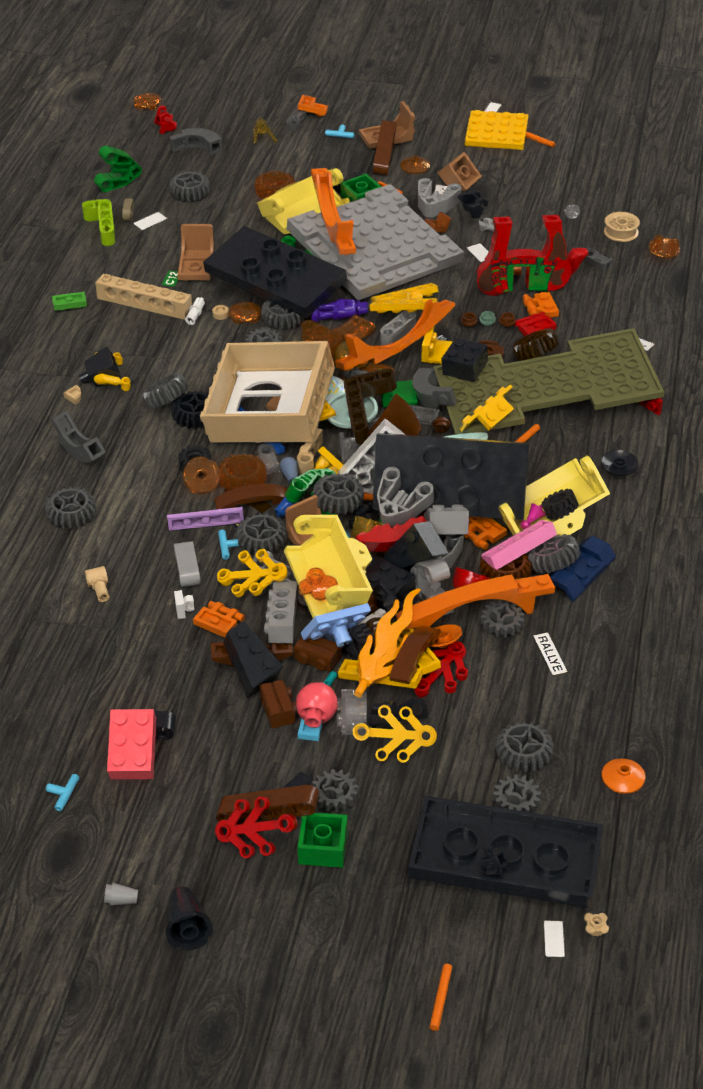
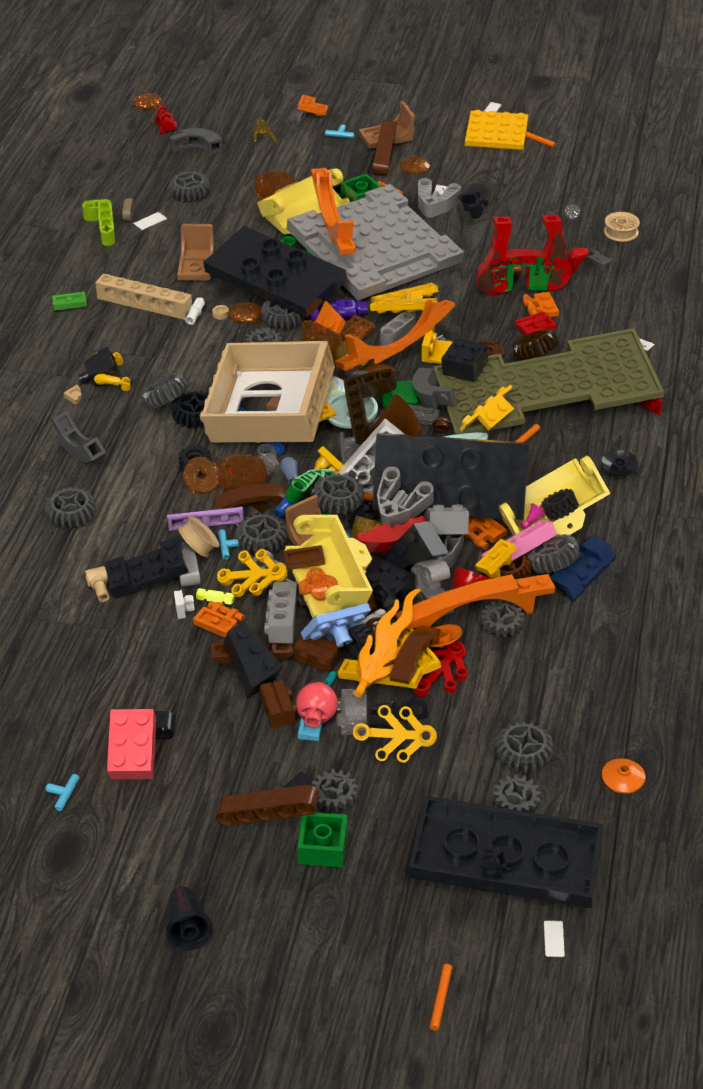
green connector [94,145,142,193] -> none
light grey cone [104,882,138,906] -> none
green sticker [162,270,178,287] -> none
red plant [215,797,297,858] -> none
tan plate [297,428,323,475] -> none
dark orange bracket [425,212,451,233] -> none
medium nougat slope [437,152,482,191] -> none
reddish brown plate [461,312,478,327] -> none
white sticker [467,243,488,262] -> none
light grey bar [479,218,494,233] -> none
sand green plate [479,311,496,326] -> none
reddish brown plate [499,312,516,327] -> none
white sticker [534,633,567,675] -> none
tan plate [584,913,609,936] -> none
clear orange dish [649,235,680,258] -> none
none -> black piece [105,536,189,599]
none -> tan wheel [178,516,219,557]
none -> neon yellow axle [196,588,235,605]
none -> reddish brown tile [283,545,325,570]
none -> orange wing [312,301,346,336]
none -> yellow tile [475,539,516,579]

